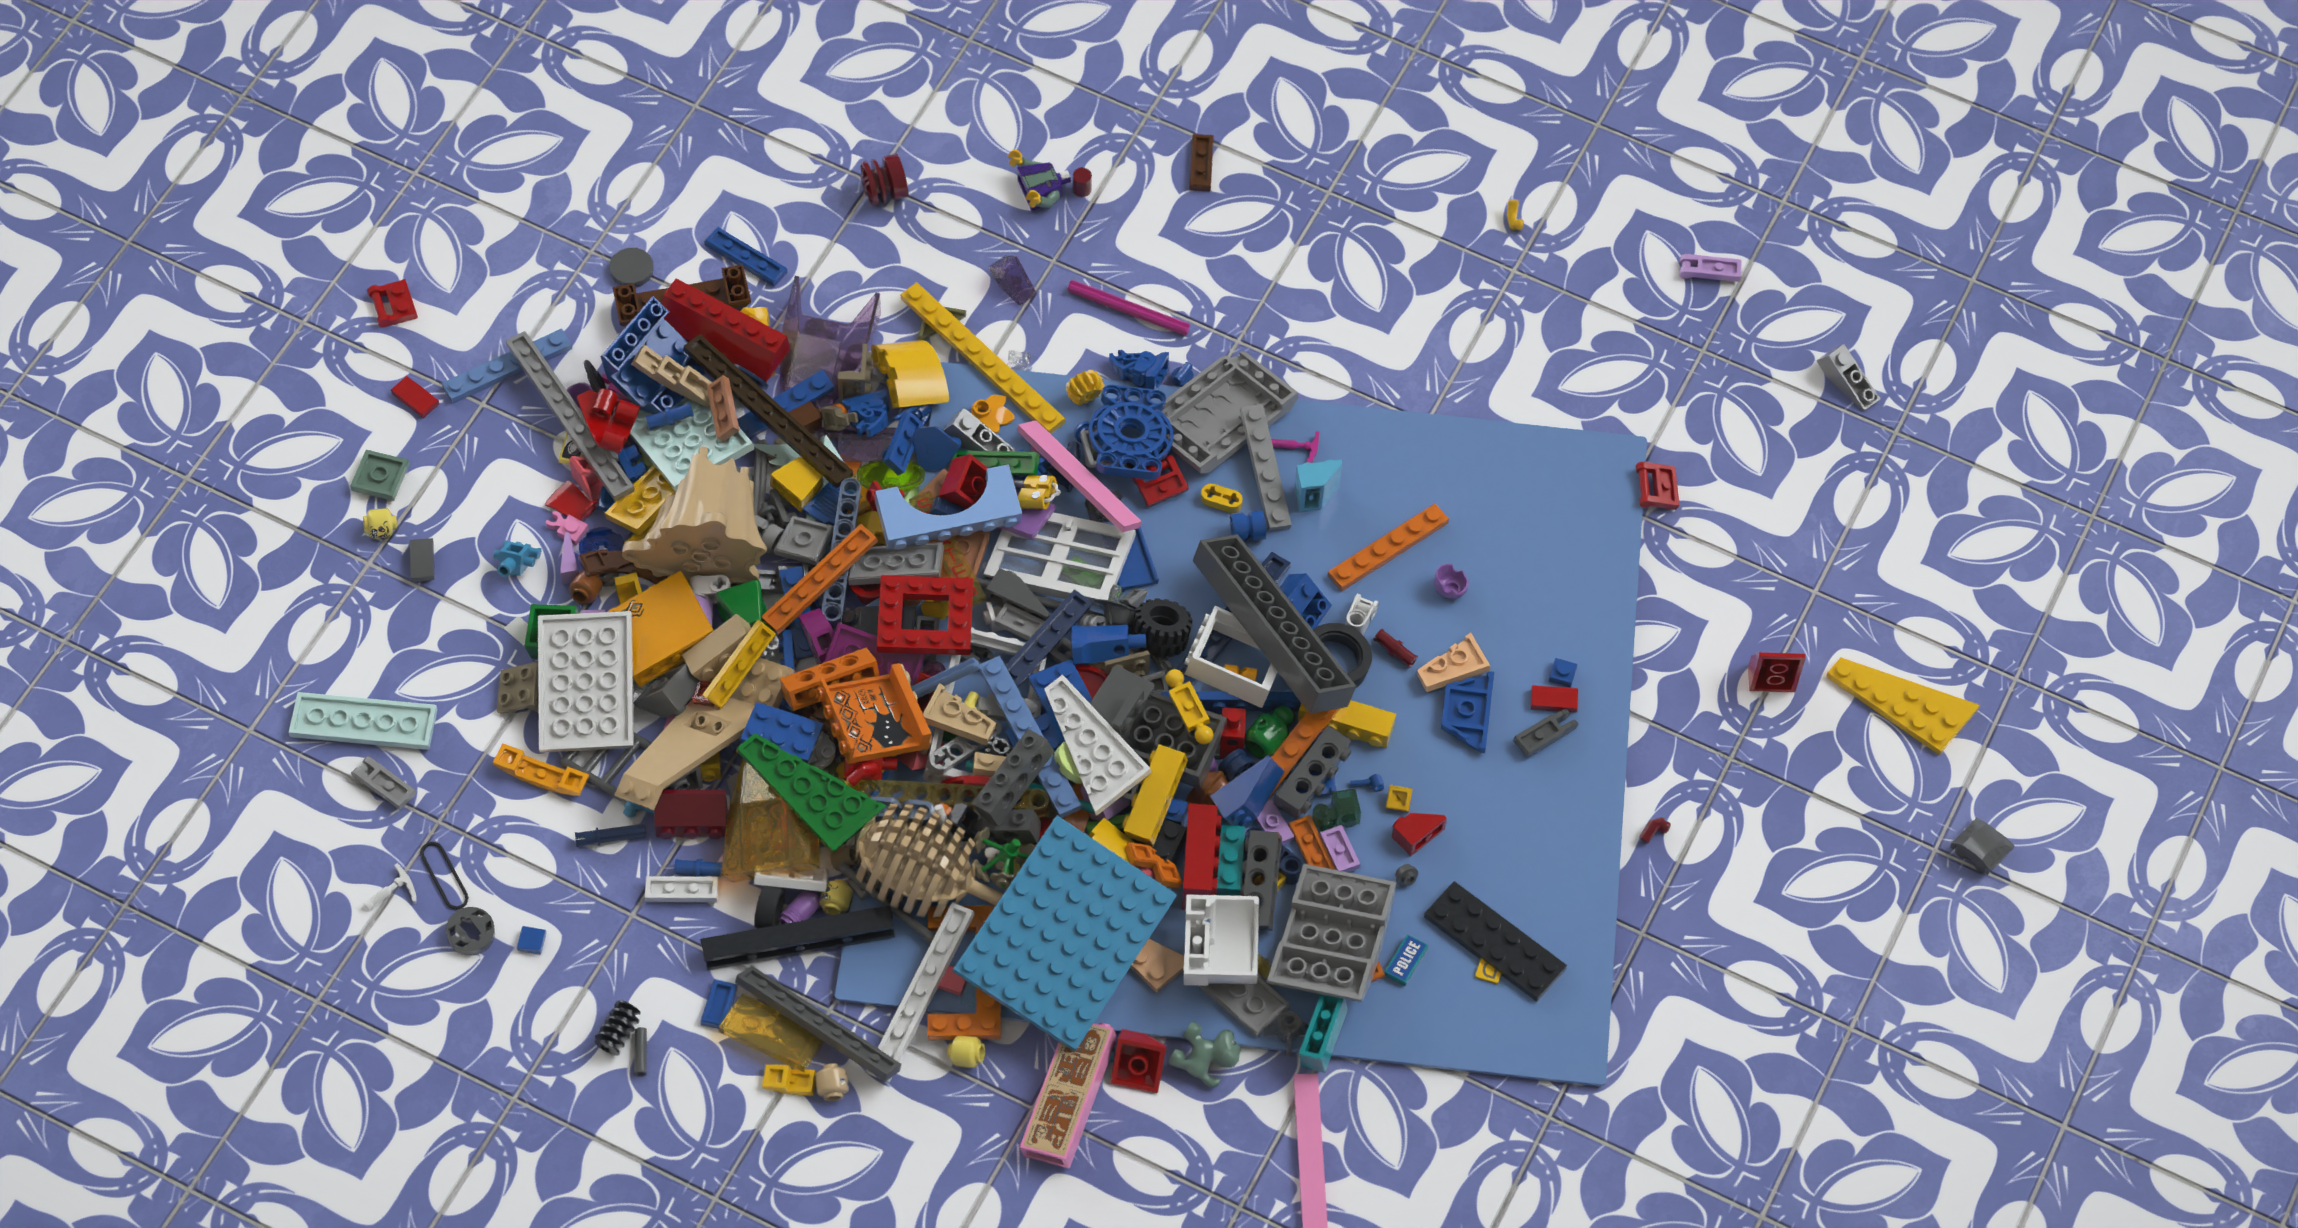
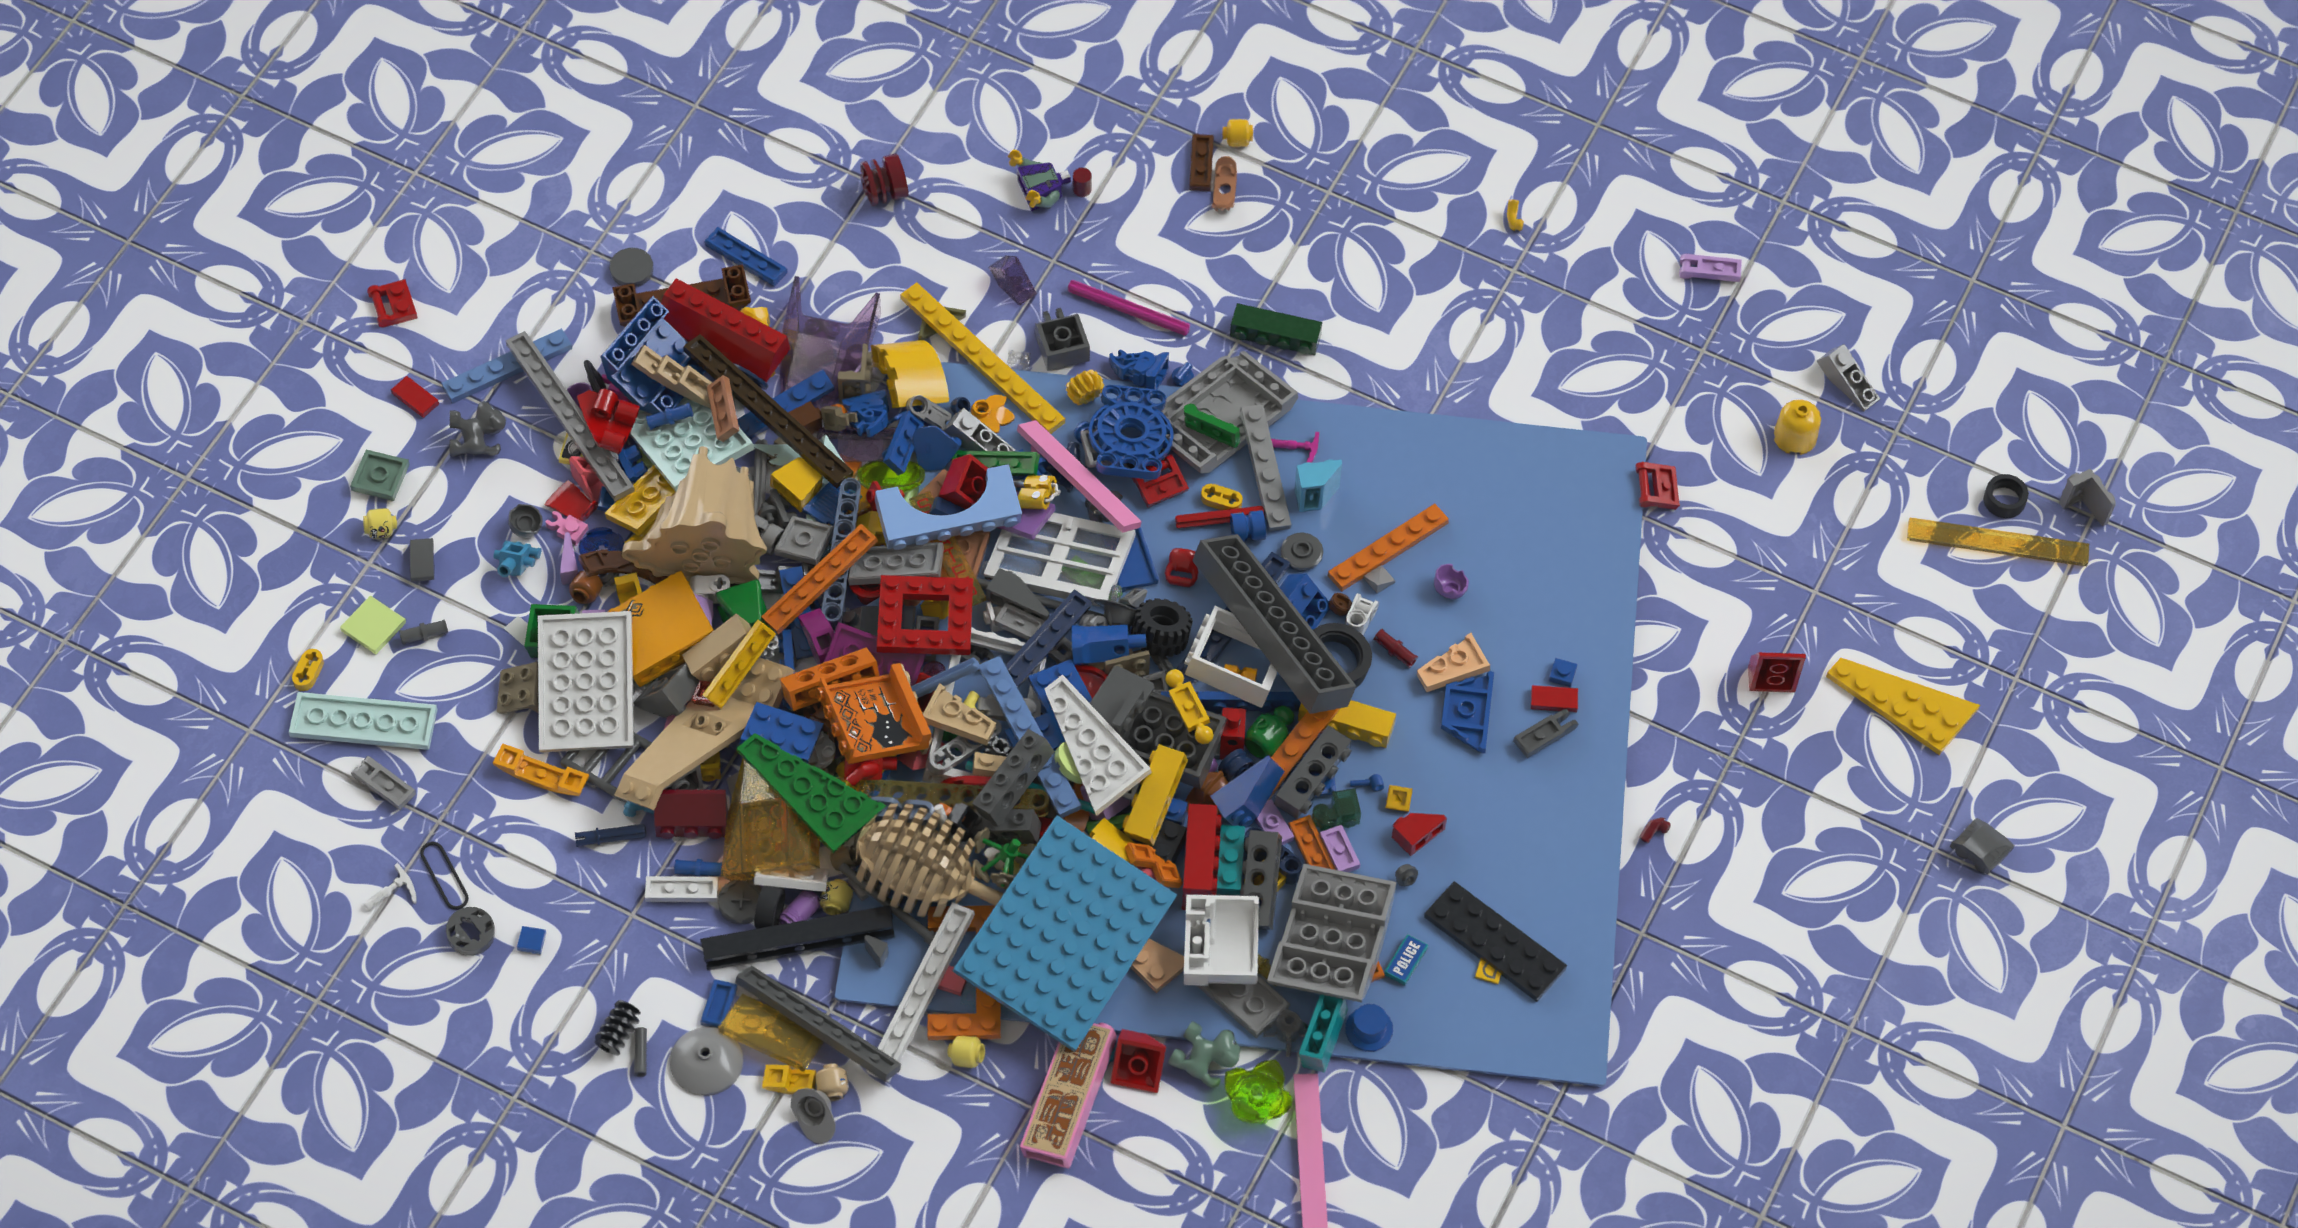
none -> yellow beam [292,649,324,691]
none -> yellowish green tile [340,595,406,655]
none -> dark grey pin [399,619,448,645]
none -> dark grey animal [450,401,506,457]
none -> dark grey hair [508,504,543,538]
none -> light grey dish [670,1027,743,1096]
none -> dark grey tile [718,879,762,925]
none -> light grey piece [791,1088,836,1144]
none -> dark grey slope [864,935,889,968]
none -> light grey piece [906,395,952,430]
none -> dark blue hinge [950,397,970,414]
none -> dark grey hinge [1035,308,1090,371]
none -> red piece [1165,548,1199,588]
none -> red axle [1175,506,1264,529]
none -> green plate [1184,404,1240,448]
none -> nougat piece [1212,156,1237,211]
none -> yellow head [1222,119,1253,147]
none -> clear neon green brick [1224,1060,1293,1124]
none -> dark green brick [1230,303,1323,356]
none -> dark grey wheel [1281,532,1323,571]
none -> reddish brown tile [1328,593,1352,616]
none -> blue piece [1345,1004,1393,1052]
none -> light grey slope [1363,565,1395,593]
none -> yellow cylinder [1774,399,1821,455]
none -> clear yellow tile [1907,517,2089,567]
none -> black tyre [1983,474,2029,518]
none -> light grey bracket [2059,468,2116,526]

